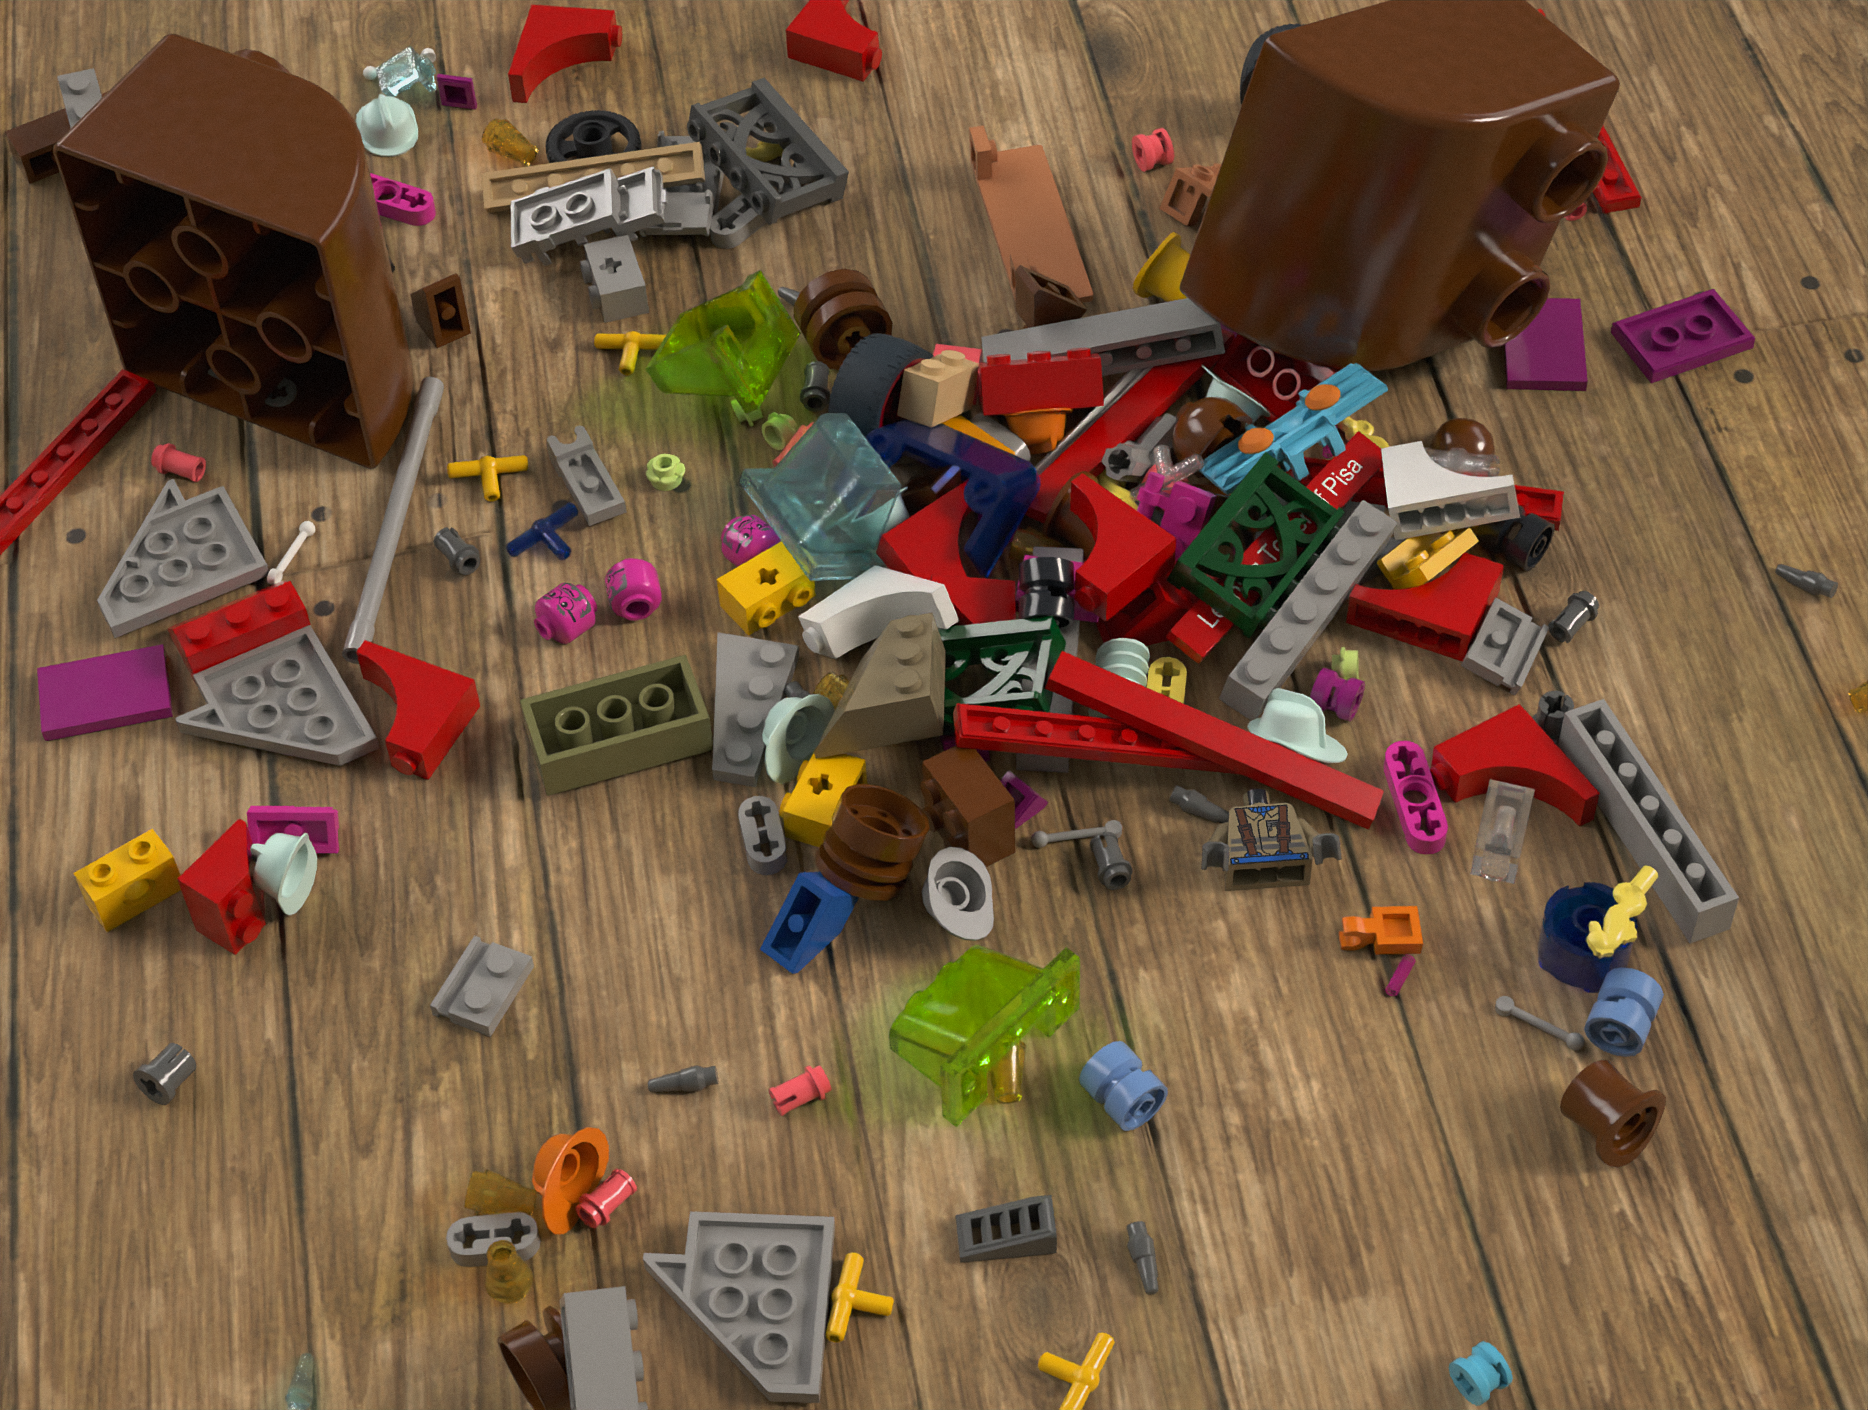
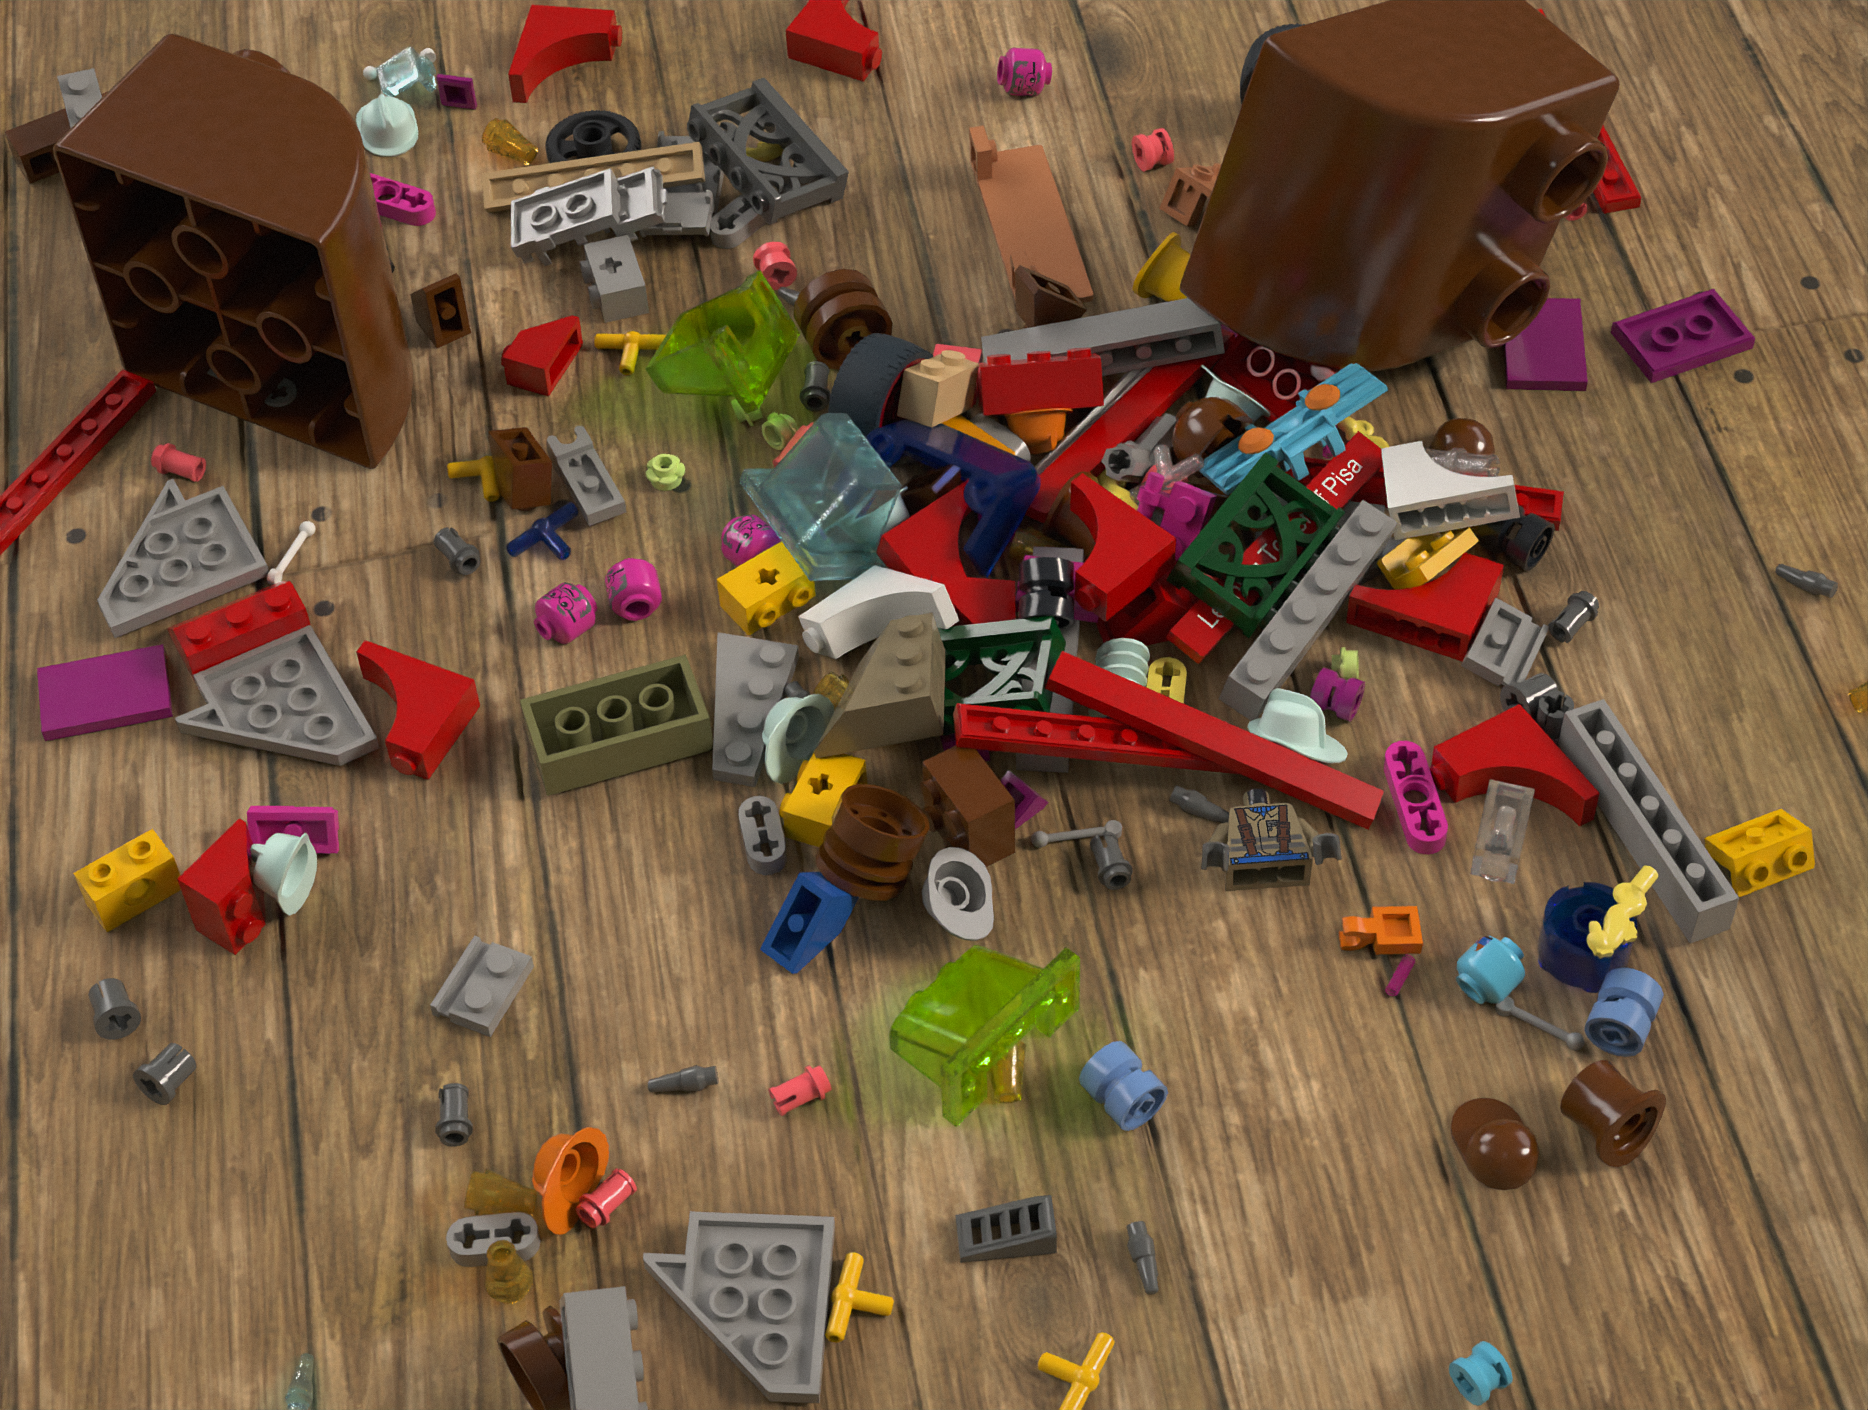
light grey piece [342,377,444,664] -> none
none -> dark grey bush [88,978,141,1040]
none -> dark grey pin [435,1083,473,1147]
none -> reddish brown slope [488,427,552,511]
none -> red slope [501,315,583,397]
none -> coral wheel [753,241,797,290]
none -> dark pink head [997,47,1052,96]
none -> reddish brown cap [1451,1098,1539,1190]
none -> medium azure head [1456,936,1525,1004]
none -> dark grey bush [1500,673,1558,719]
none -> yellow bracket [1704,809,1815,897]

